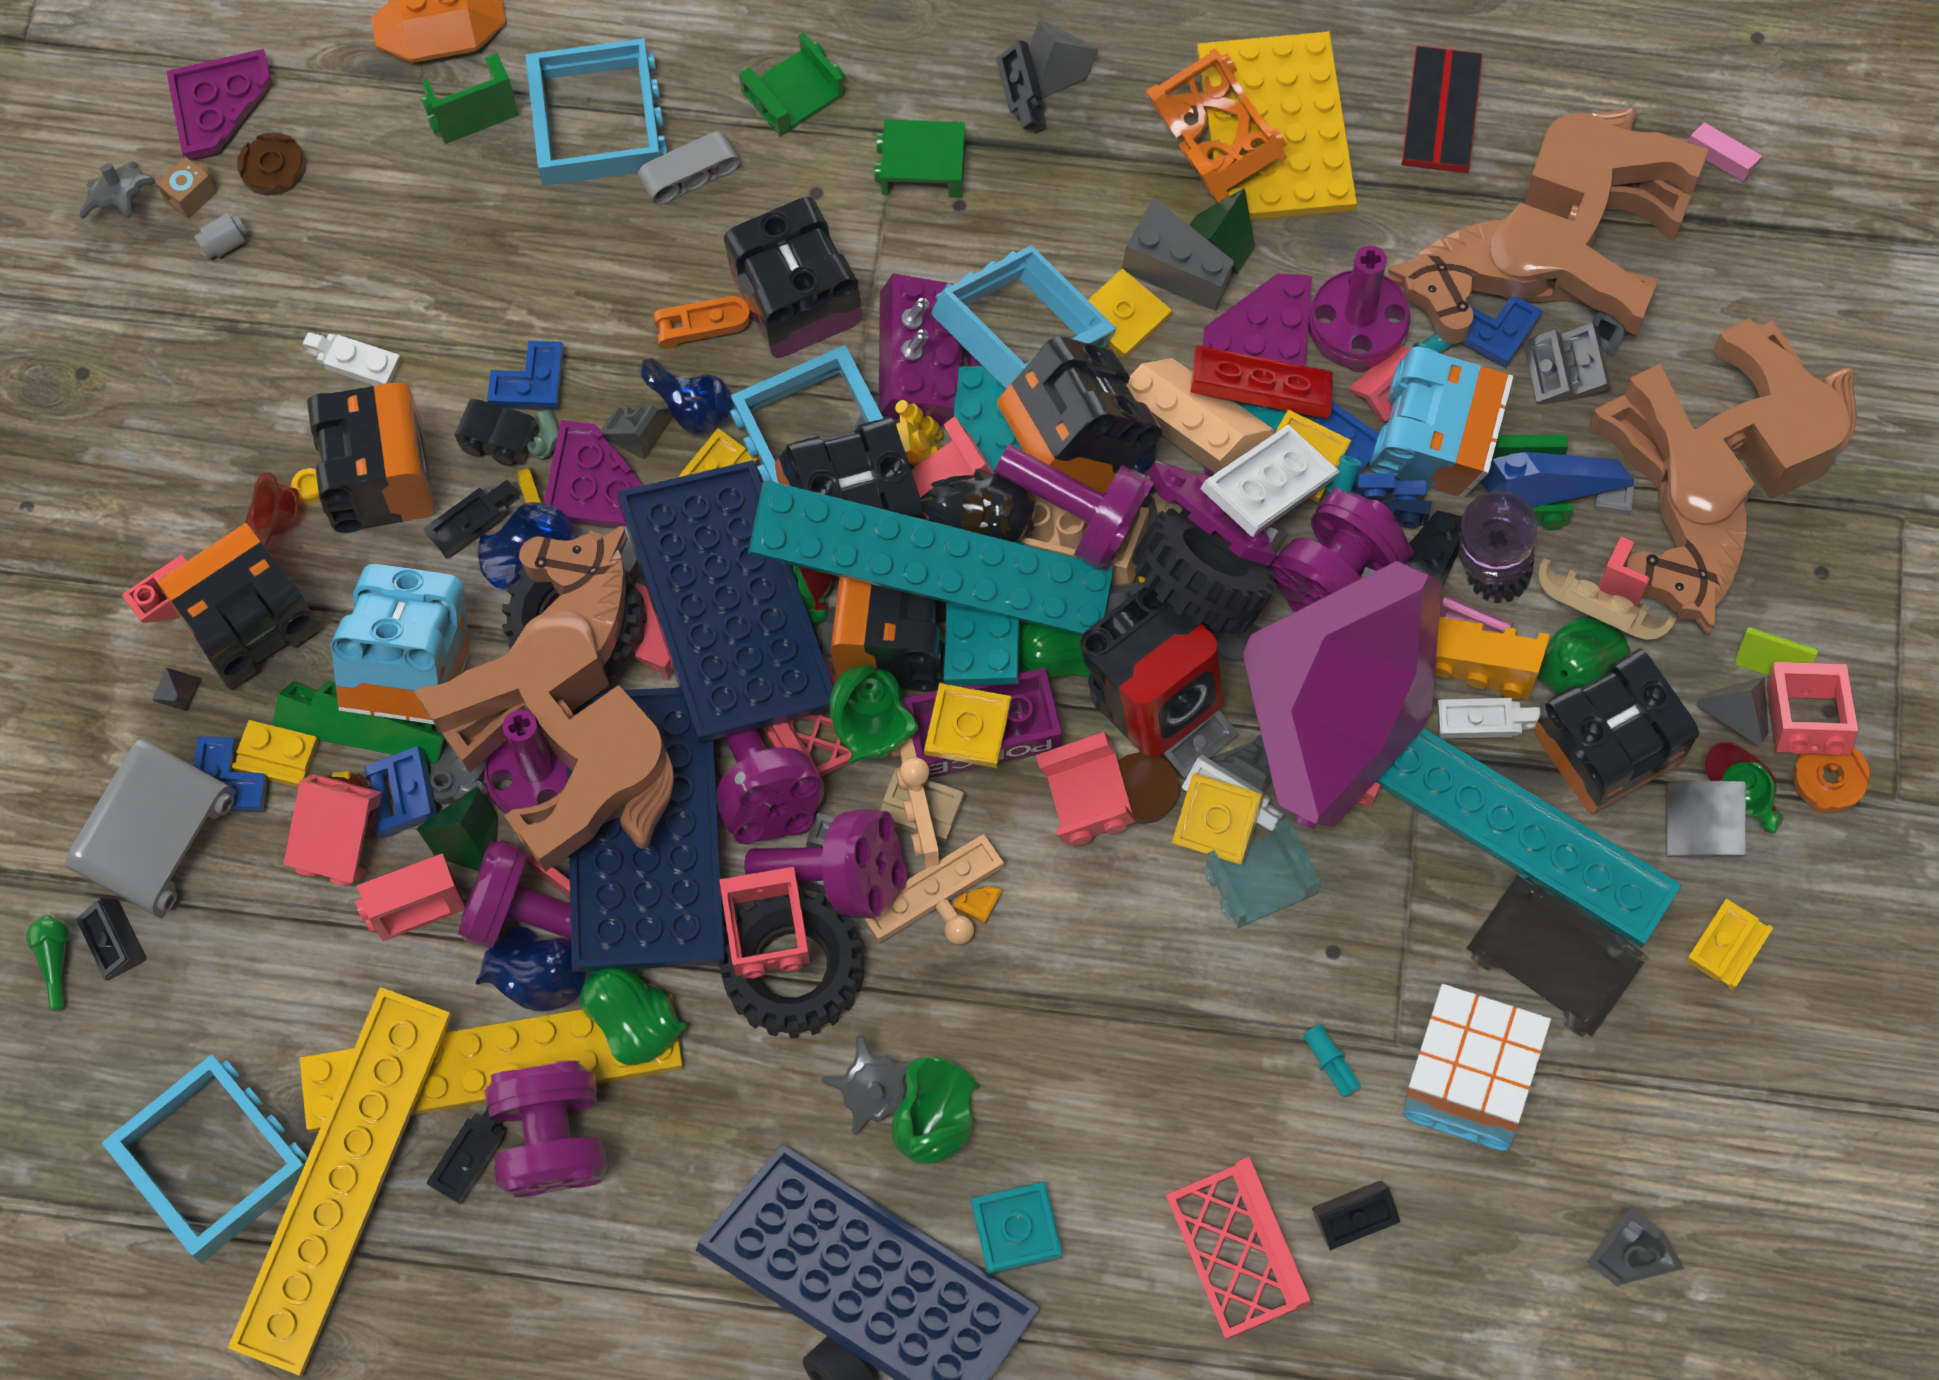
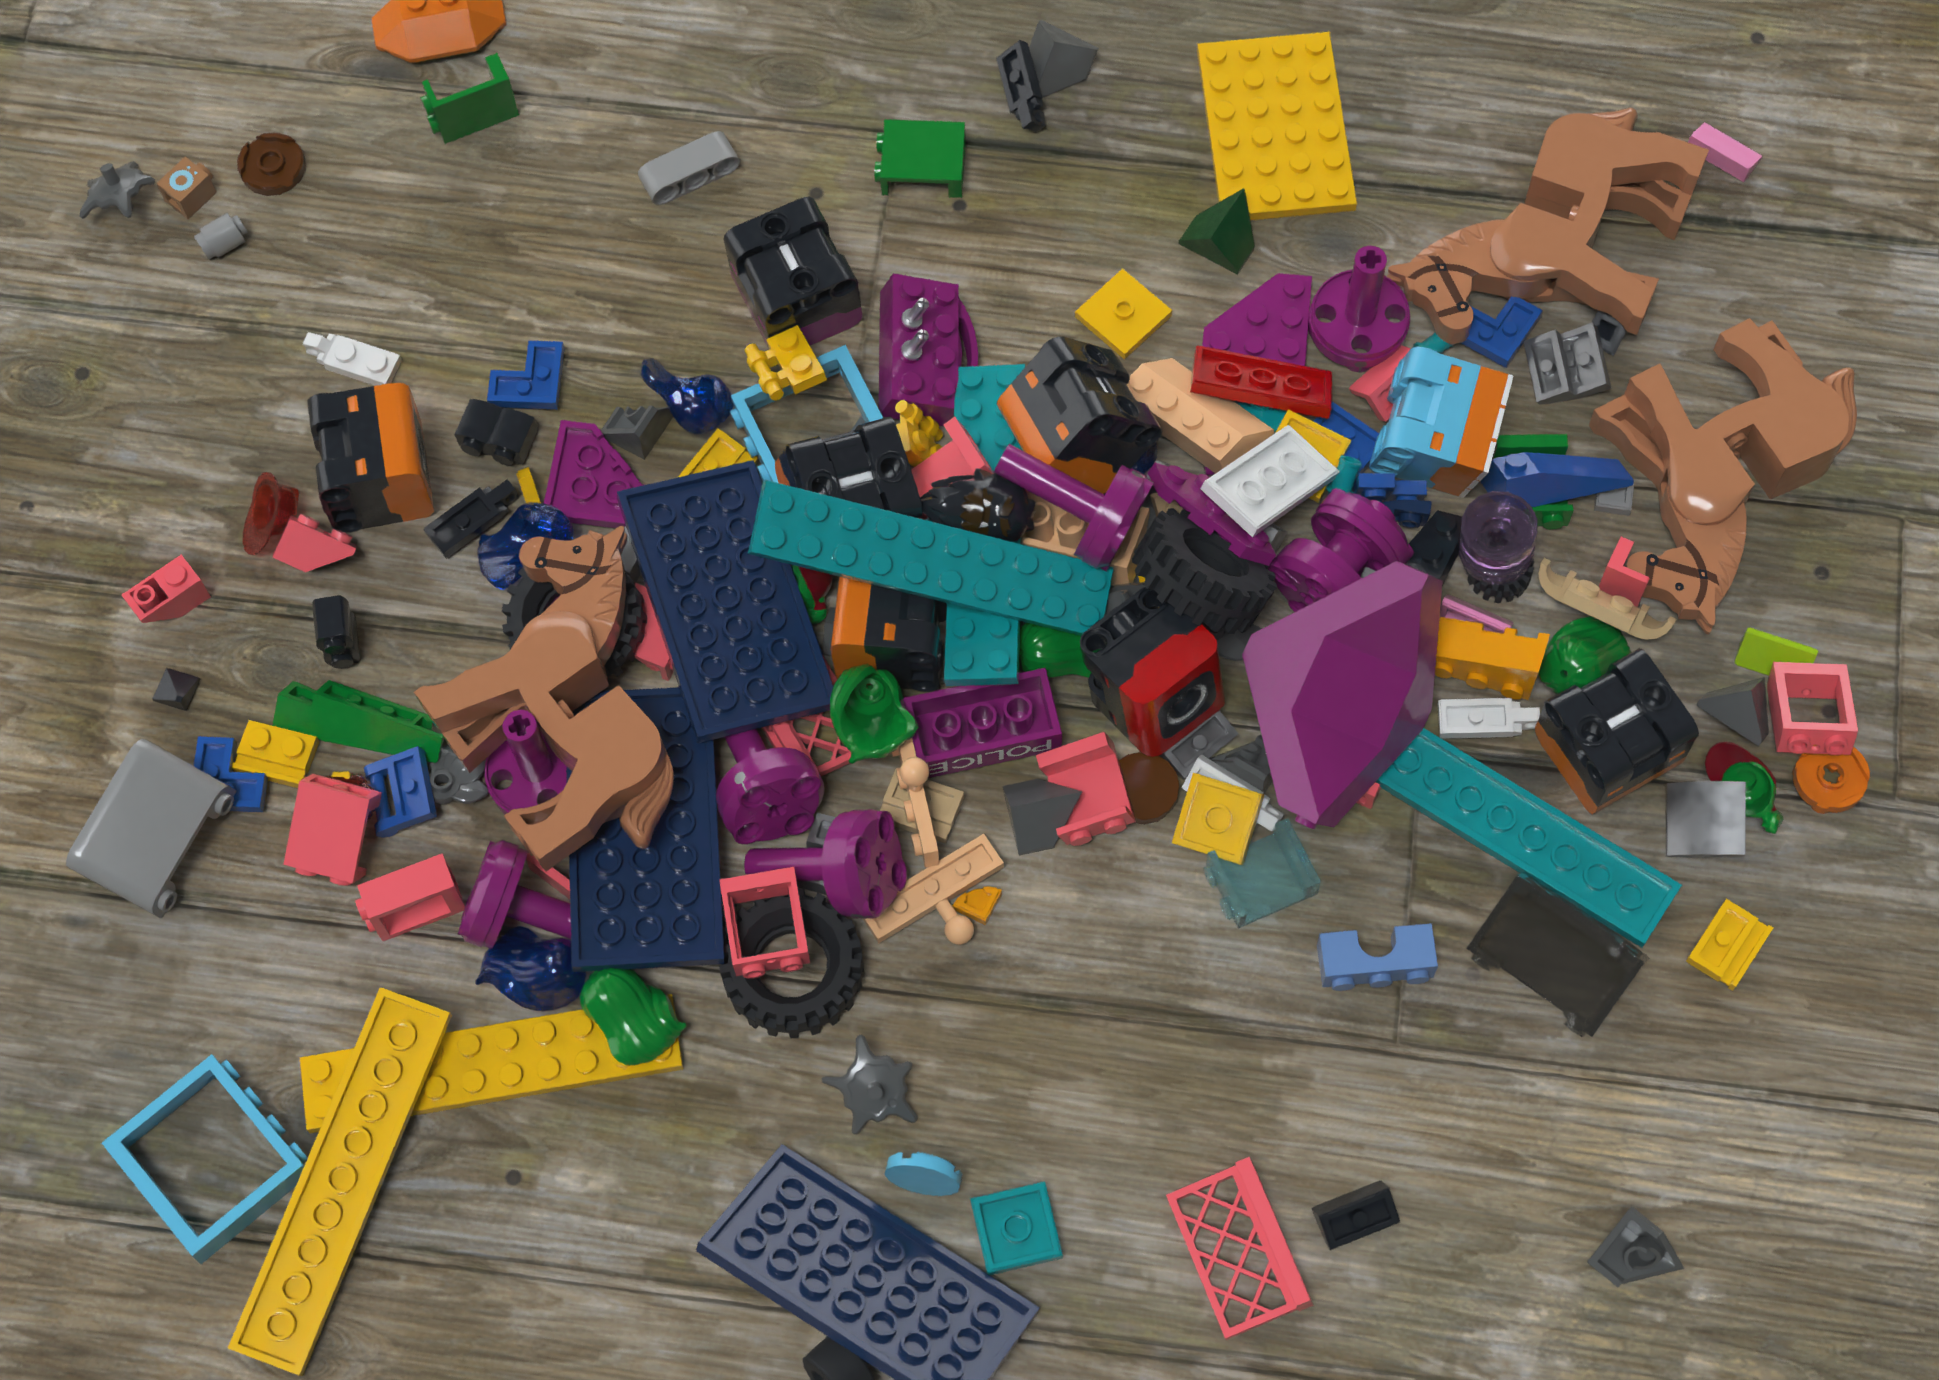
green piece [26,915,70,1011] -> none
black slope [76,898,146,981] -> none
black piece [157,523,320,690] -> none
magenta plate [166,49,272,160] -> none
yellow tile [291,468,320,504] -> none
medium azure piece [330,564,470,724] -> none
dark green slope [416,786,497,871] -> none
black hinge [426,1110,506,1205] -> none
magenta piece [484,1060,608,1198] -> none
medium azure window [525,38,667,186] -> none
sand green arm [528,410,559,459] -> none
orange plate [653,296,751,349] -> none
green panel [739,32,845,137] -> none
green piece [891,1057,979,1165] -> none
yellow plate [924,683,1011,768] -> none
medium azure window [931,245,1117,389] -> none
dark grey wedge [1122,197,1234,310] -> none
orange fence [1146,48,1287,203] -> none
teal axle [1302,1024,1360,1097] -> none
black tile [1401,45,1483,173] -> none
white piece [1403,984,1551,1151] -> none
none -> coral slope [272,514,357,572]
none -> black brick [312,595,360,669]
none -> yellow plate [745,325,827,401]
none -> medium azure tile [885,1152,962,1196]
none -> dark grey slope [1003,779,1082,856]
none -> medium blue arch [1317,923,1438,991]

